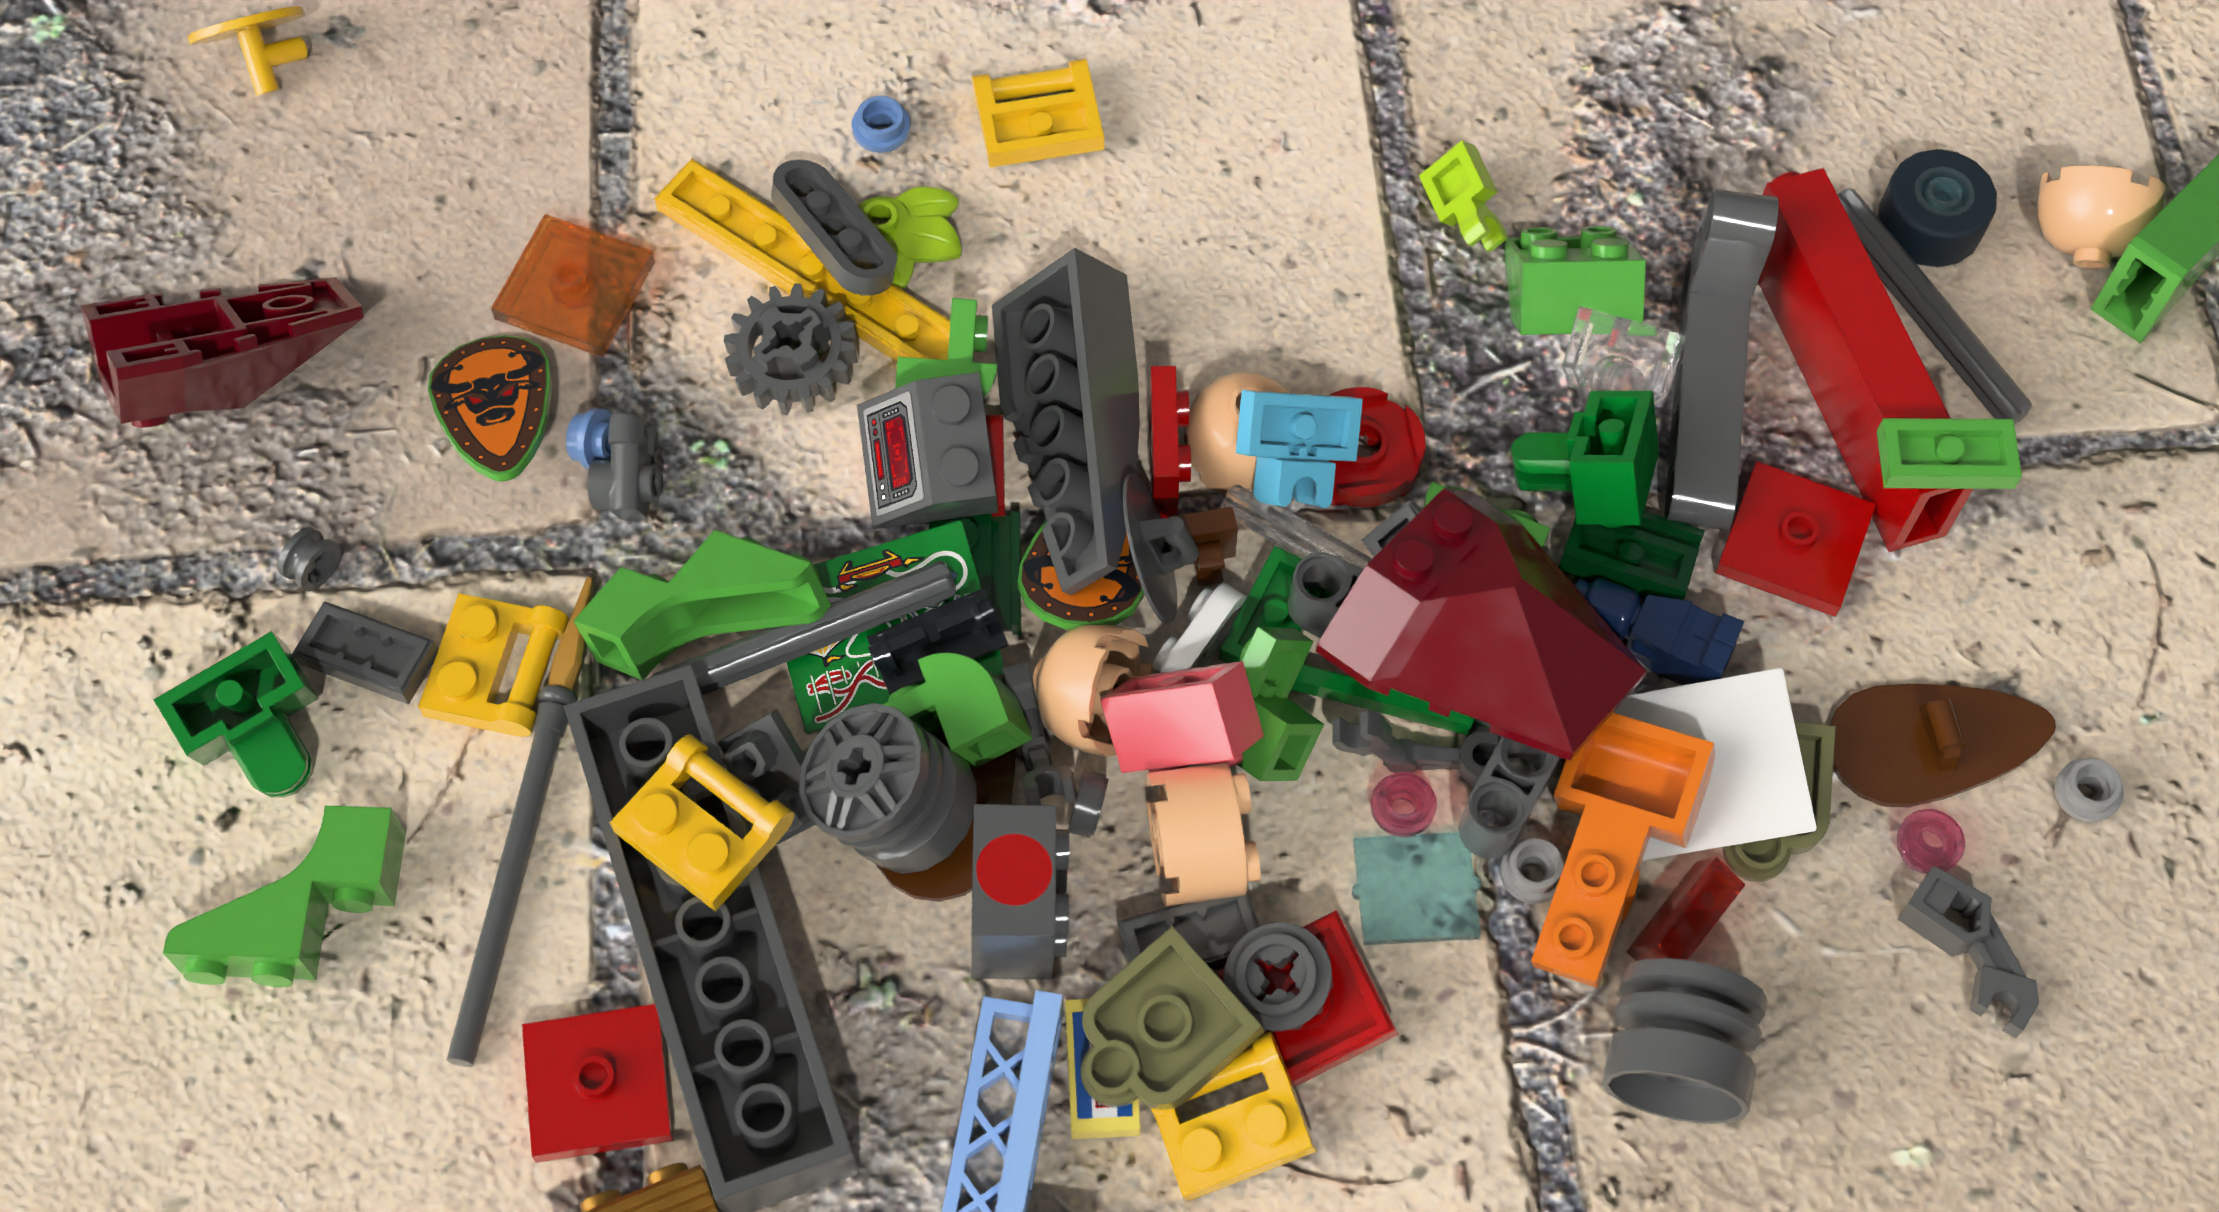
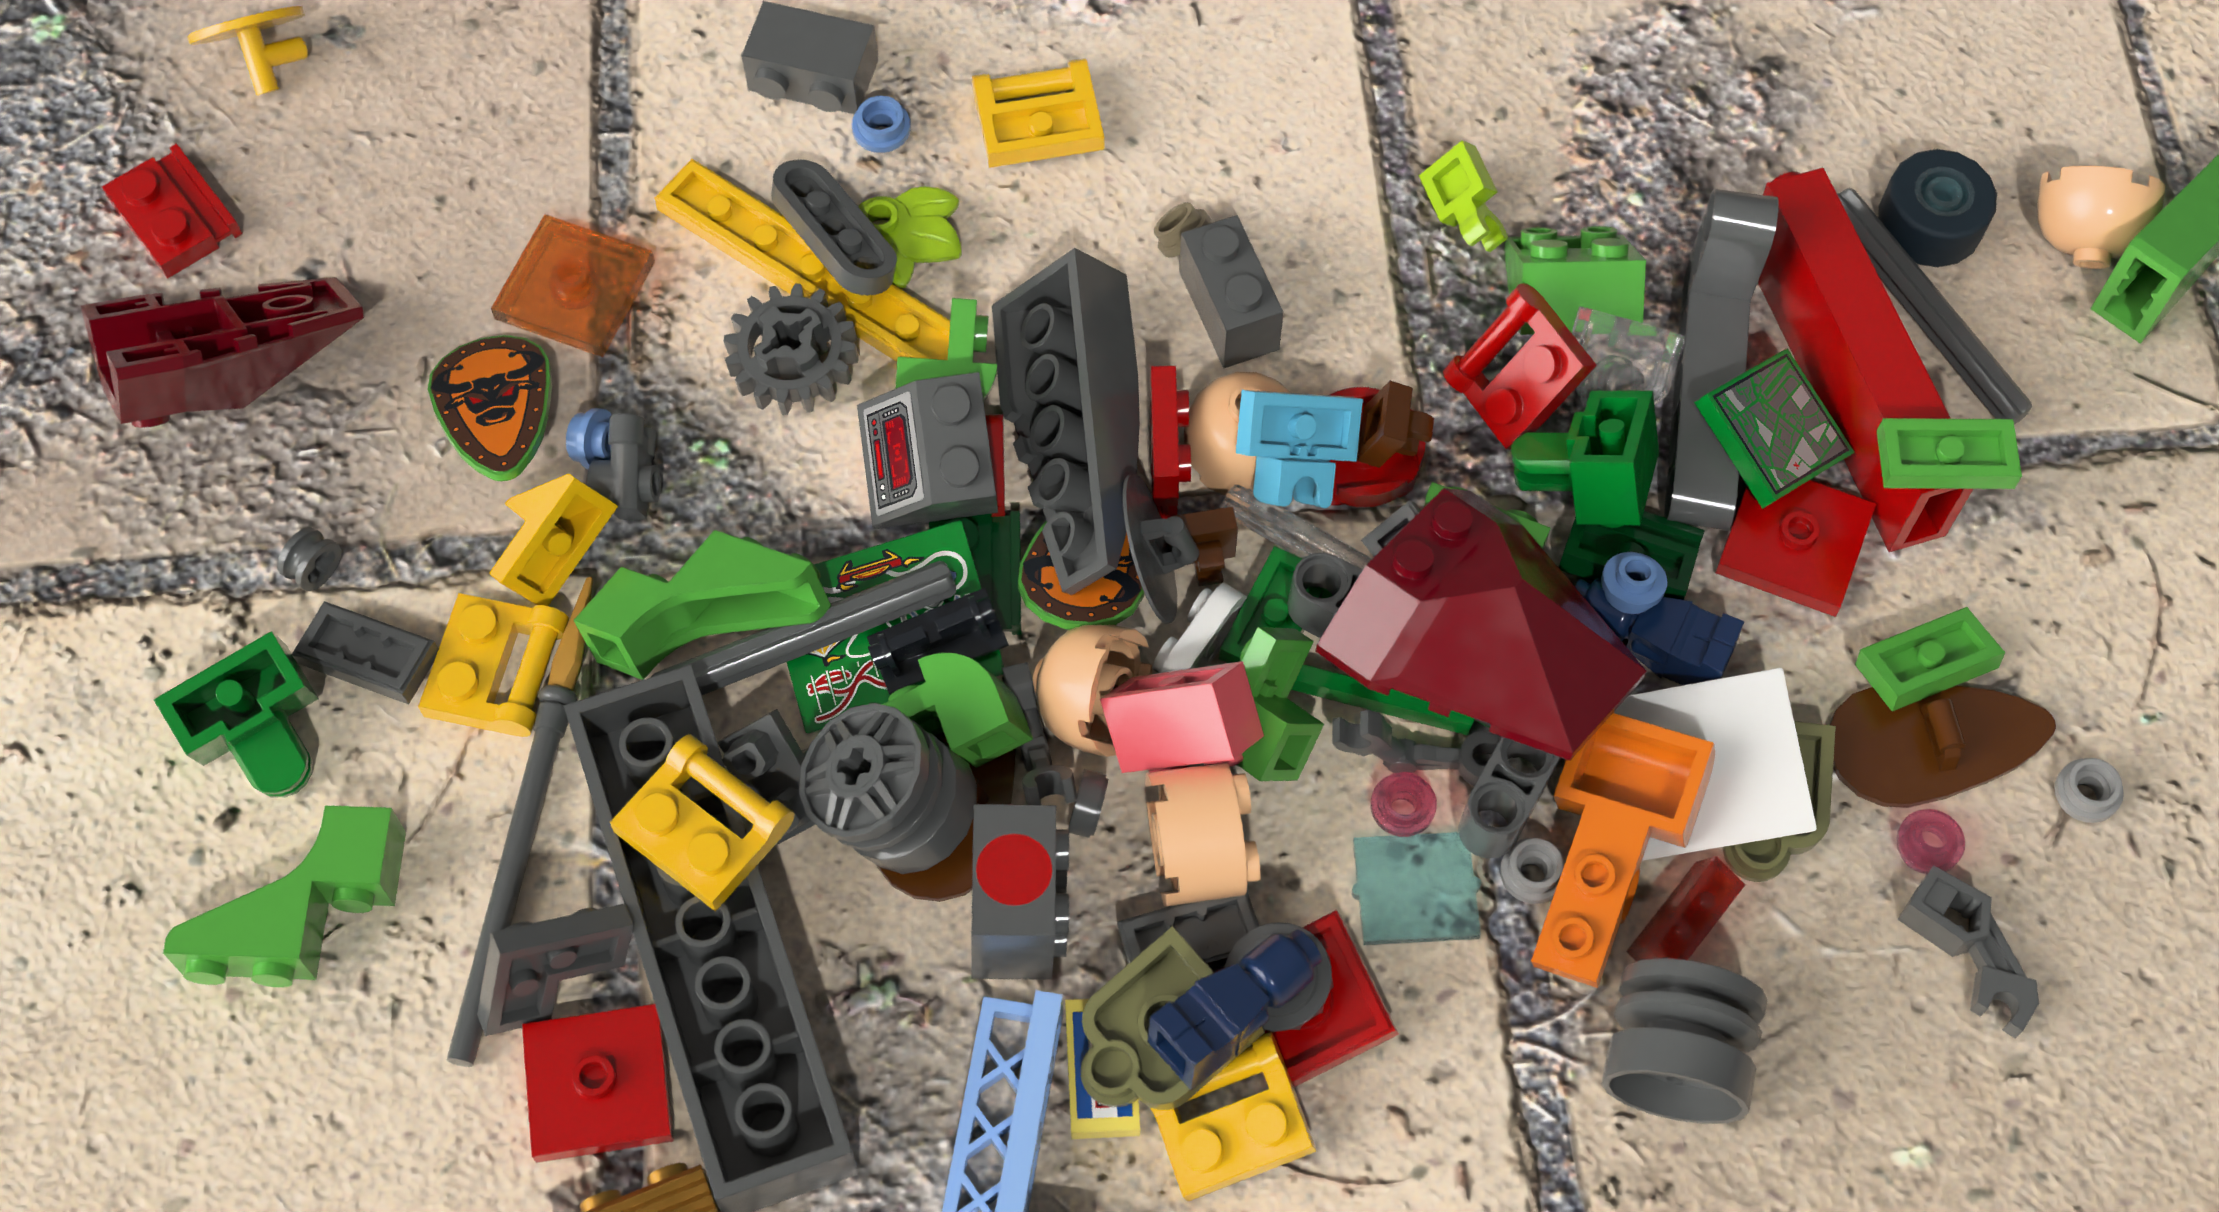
none -> red plate [102,143,242,279]
none -> dark grey plate [477,903,634,1036]
none -> yellow slope [489,473,618,606]
none -> dark grey brick [741,1,878,114]
none -> dark blue piece [1148,929,1322,1090]
none -> dark tan plate [1154,202,1211,258]
none -> dark grey brick [1179,215,1284,368]
none -> reddish brown tile [1357,380,1434,468]
none -> red plate [1443,283,1597,450]
none -> medium blue plate [1601,552,1667,614]
none -> tile [1694,348,1855,509]
none -> bright green plate [1855,607,2005,712]

